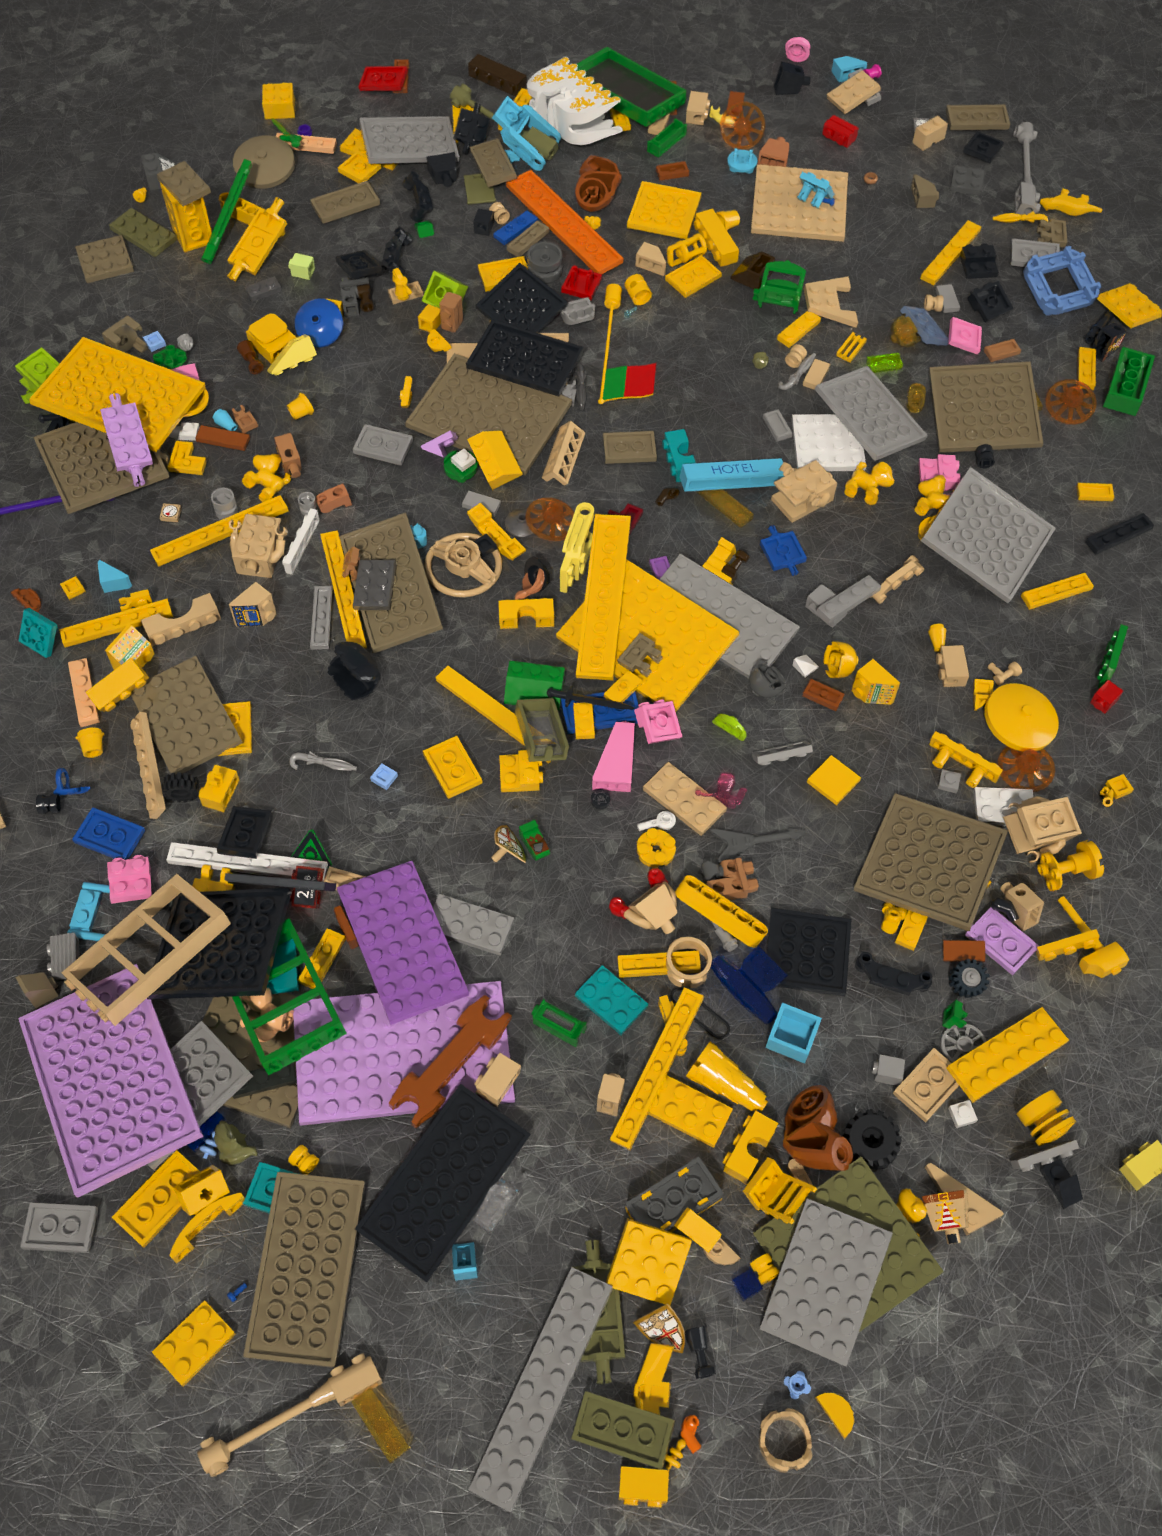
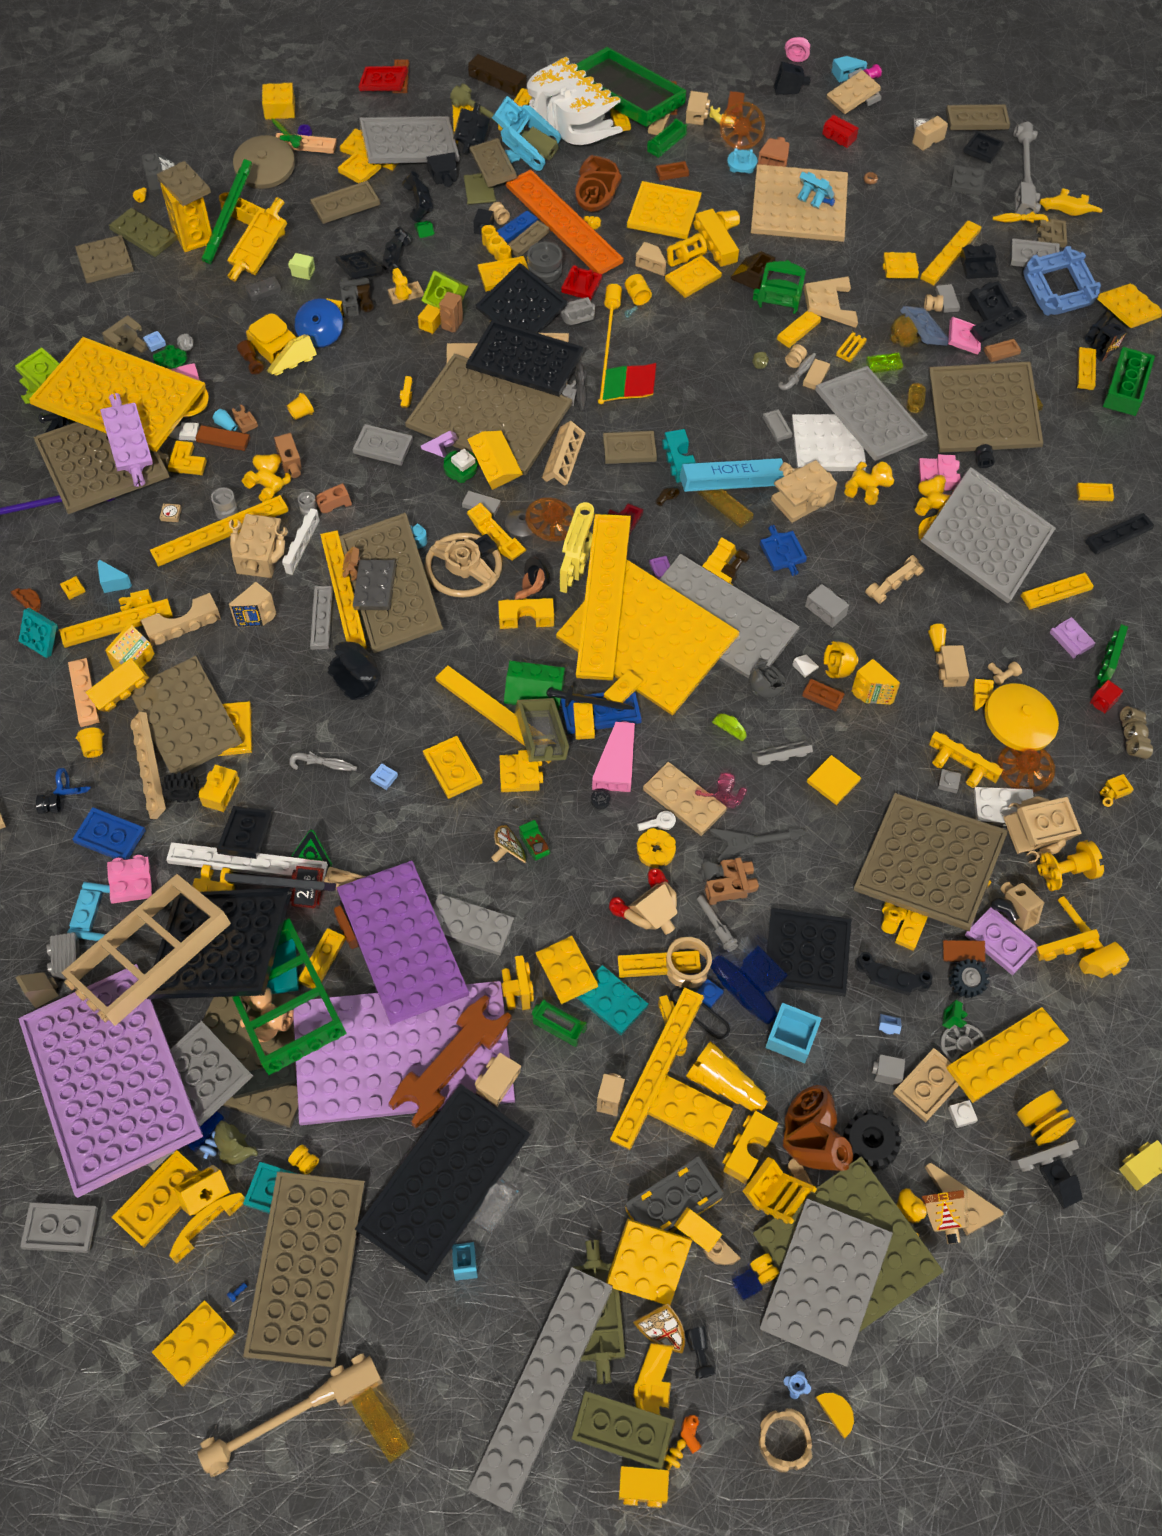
yellow plate [427,329,452,352] -> none
dark tan plate [617,633,663,677] -> none
bright pink plate [634,700,682,744] -> none
yellow beam [675,875,768,948] -> none
light grey plate [816,575,881,624] -> none
dark tan slope [911,175,939,208] -> none
clear orange wheel [1046,379,1097,425] -> none
none -> yellow piece [481,225,511,261]
none -> yellow plate [501,955,534,1010]
none -> yellow plate [536,936,598,1004]
none -> blue plate [696,979,724,1009]
none -> light blue plate [878,1014,902,1034]
none -> yellow plate [883,252,919,278]
none -> black plate [970,306,1027,343]
none -> lavender plate [1050,617,1095,658]
none -> dark tan piece [1120,706,1153,760]

